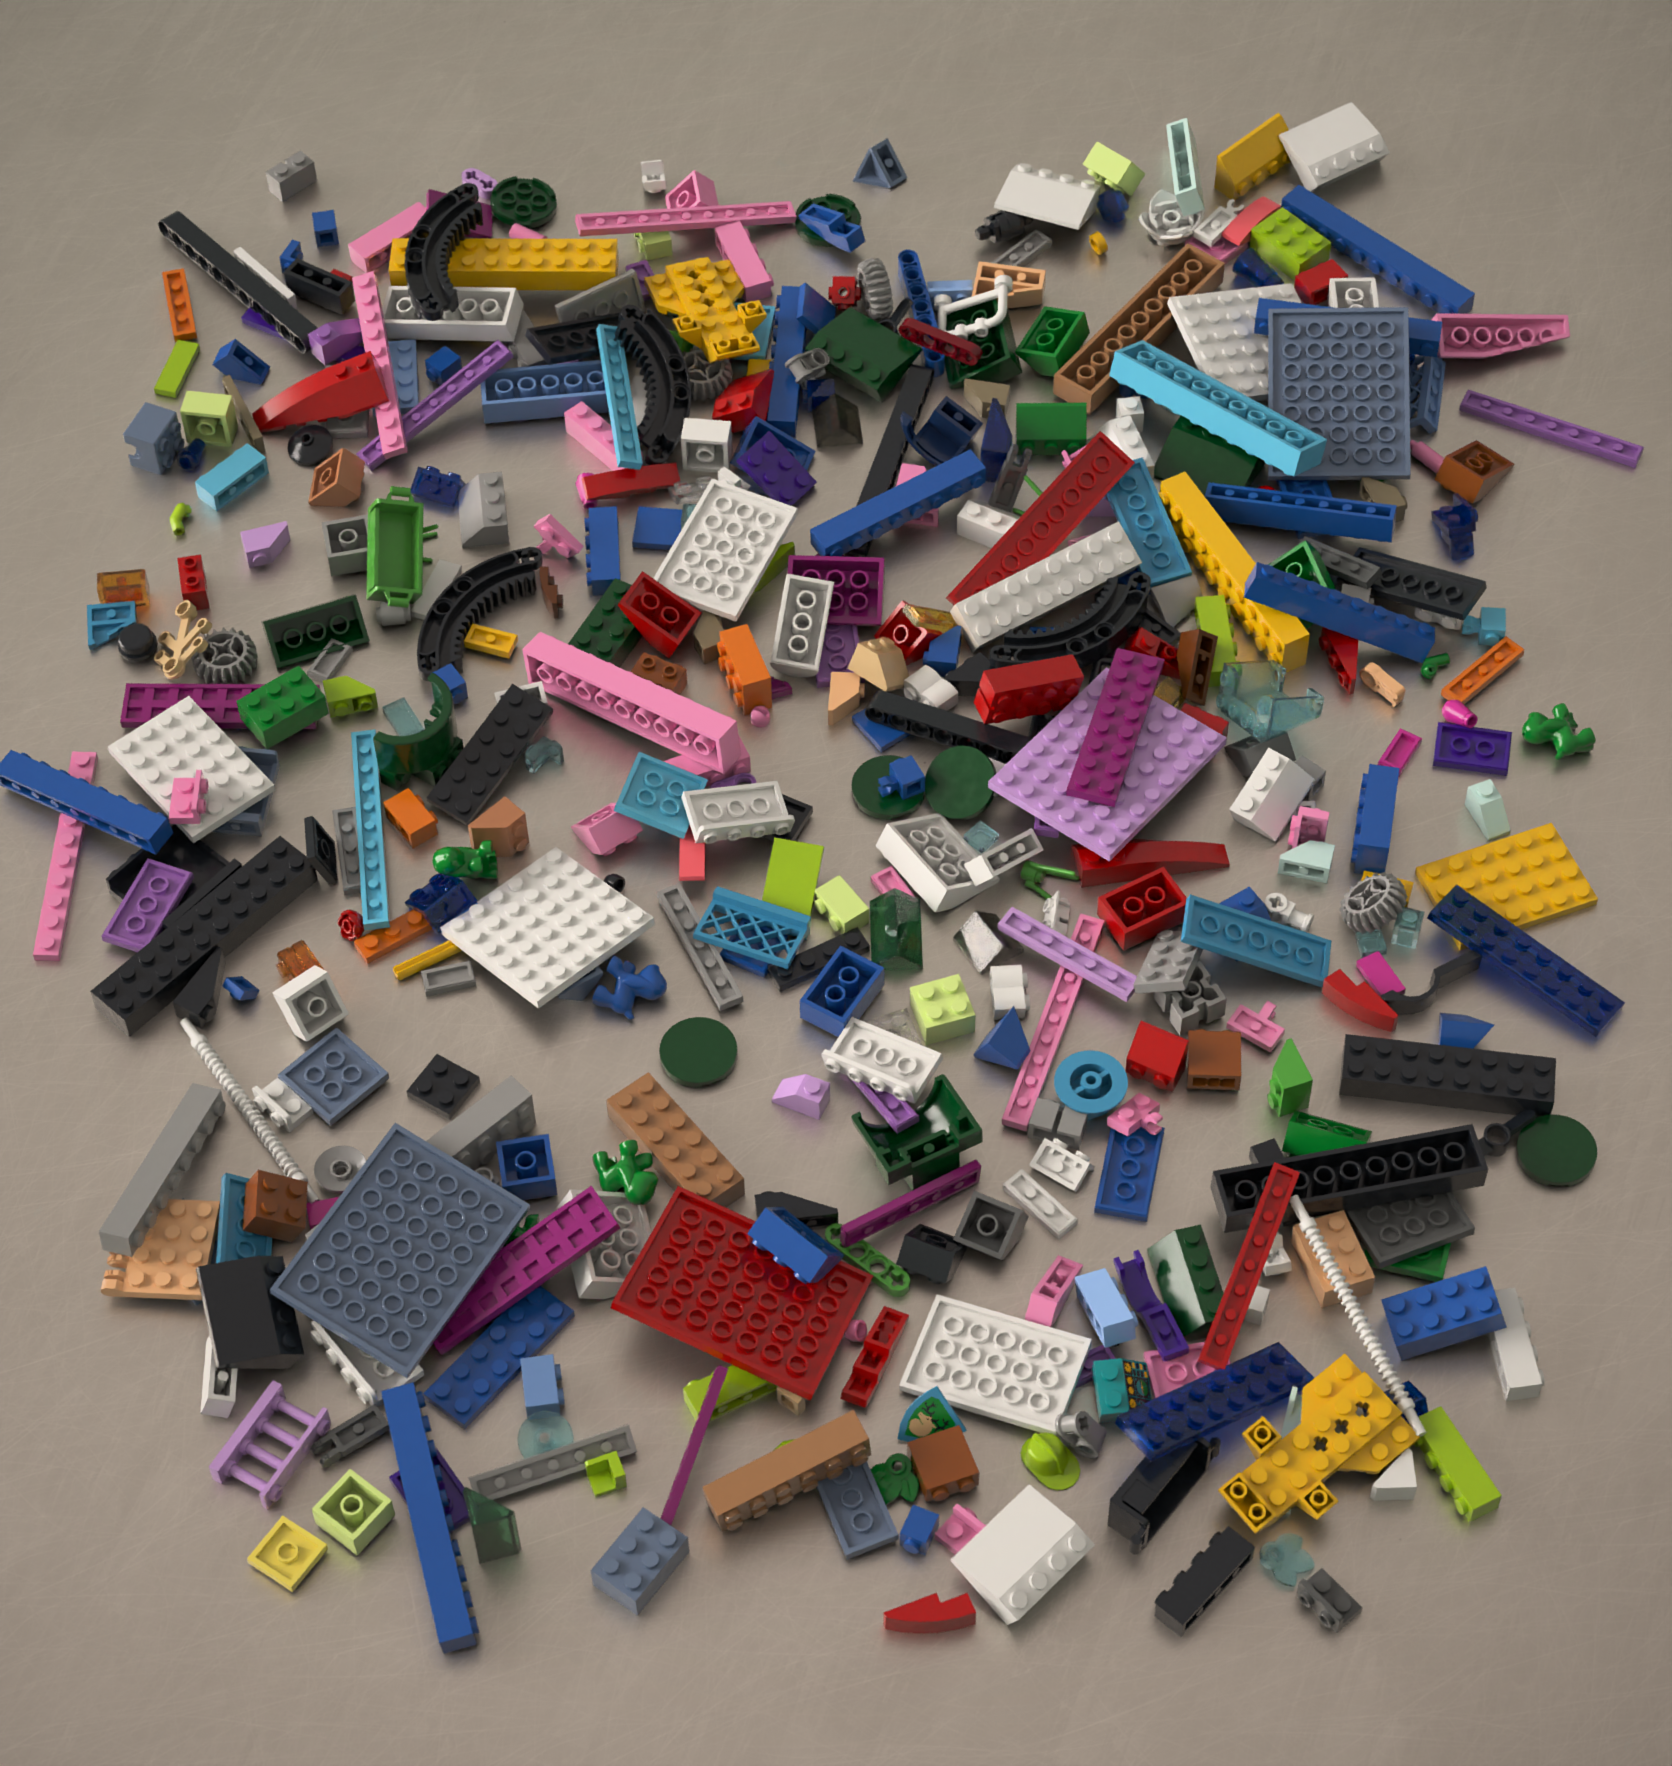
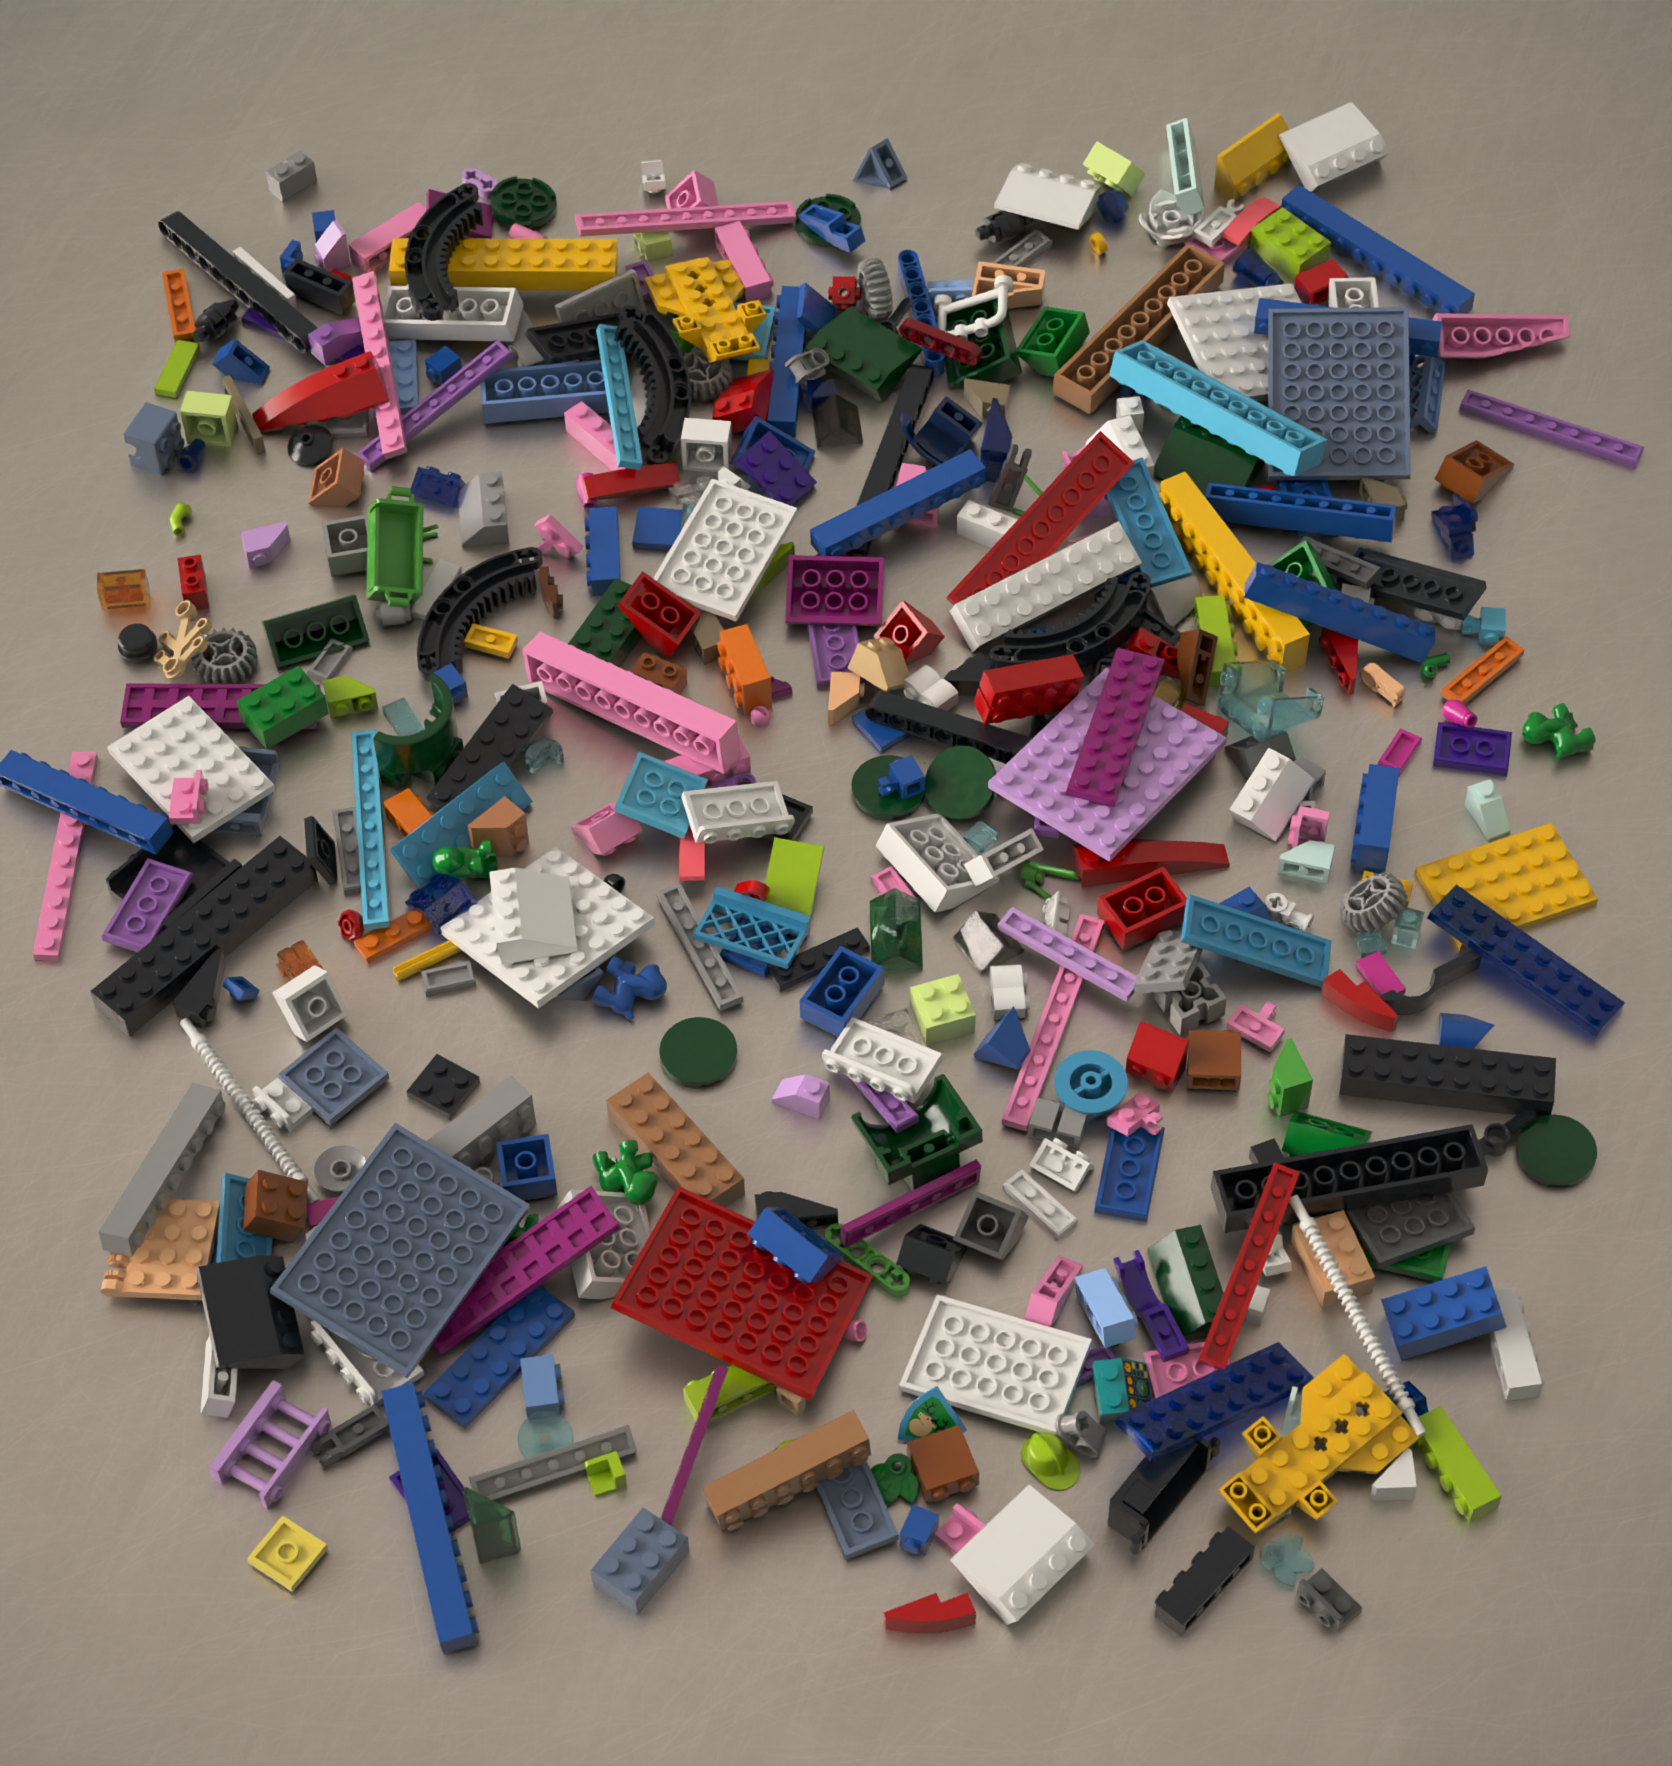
dark azure wing [87,601,137,650] -> none
medium azure brick [195,443,269,512] -> none
yellowish green brick [312,1469,395,1556] -> none
white brick [770,574,834,677] -> none
yellowish green brick [814,875,869,934] -> none
red slope [840,1306,909,1408] -> none
clear yellow tile [902,604,957,632] -> none
blue slope [923,625,962,677] -> none
green slope [1015,403,1087,455] -> none
bright pink cylinder [1410,440,1444,474] -> none
none -> black piece [192,299,239,343]
none -> lavender slope [314,220,351,272]
none -> dark azure plate [389,762,533,890]
none -> white slope [489,868,578,965]
none -> red beam [734,880,770,901]

